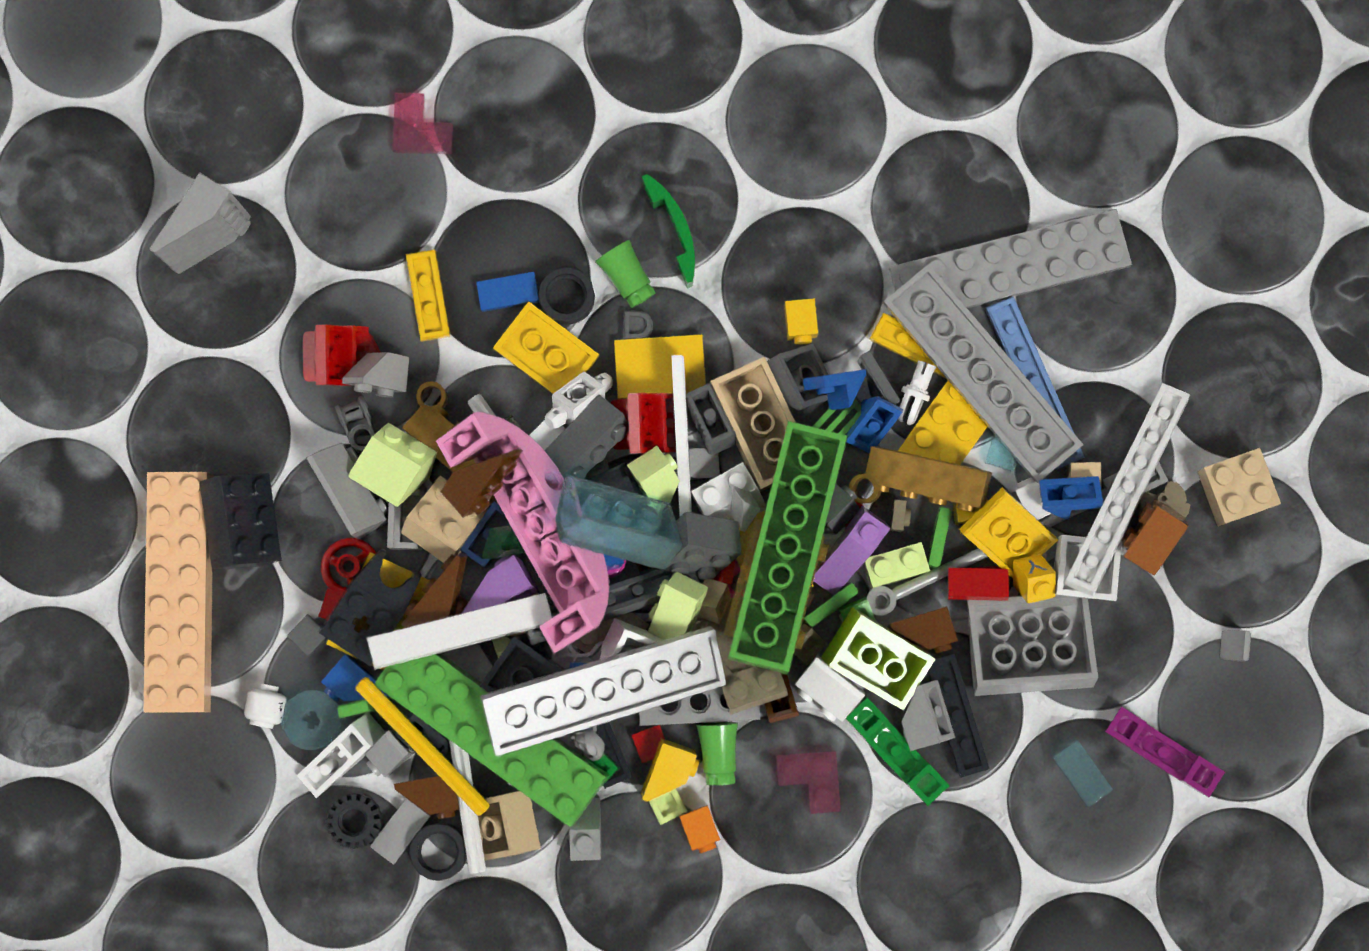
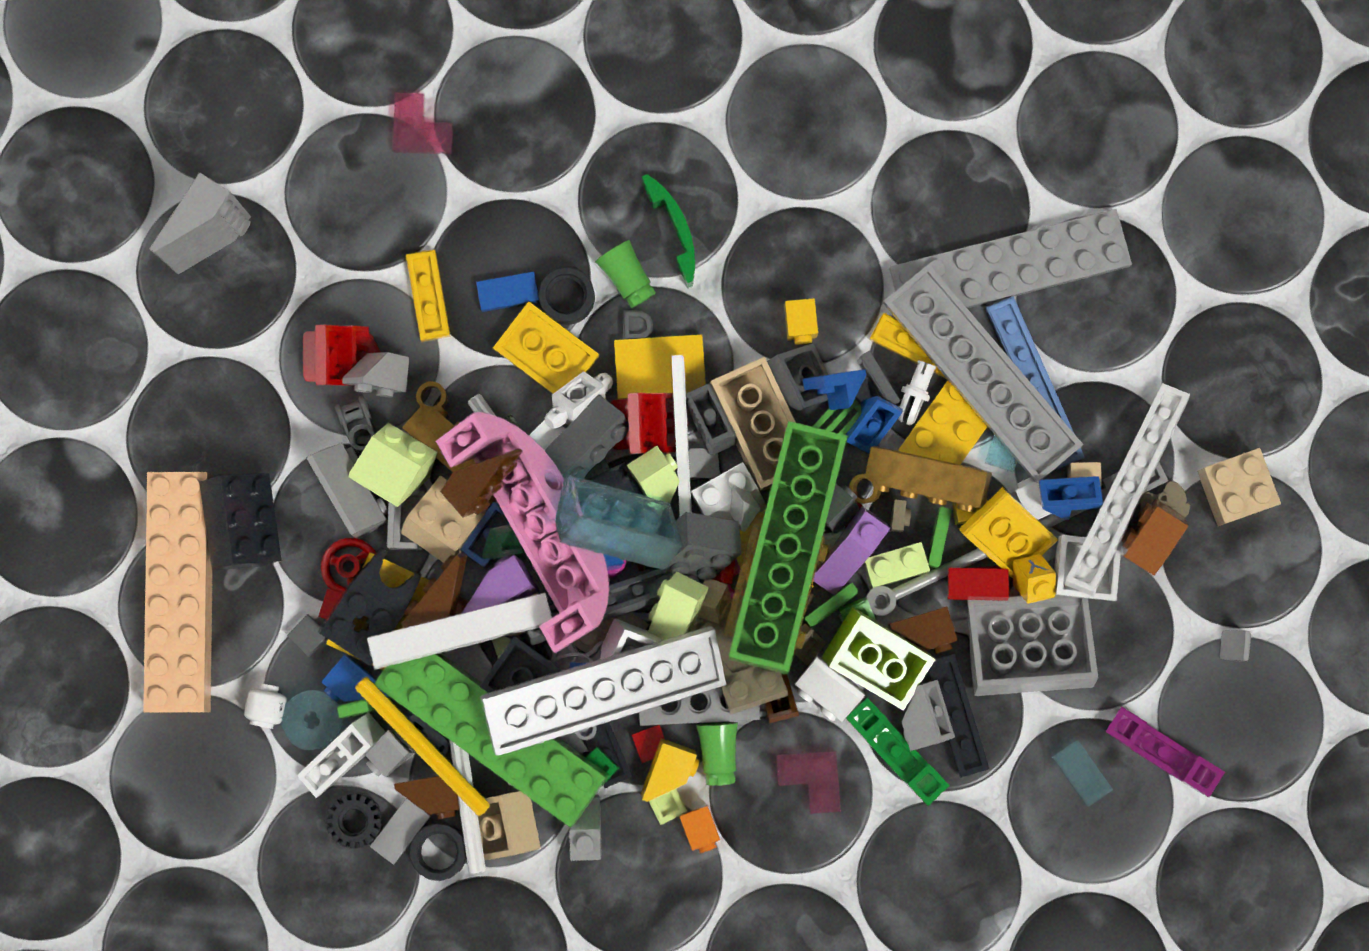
light grey plate [570,728,605,762] -> none

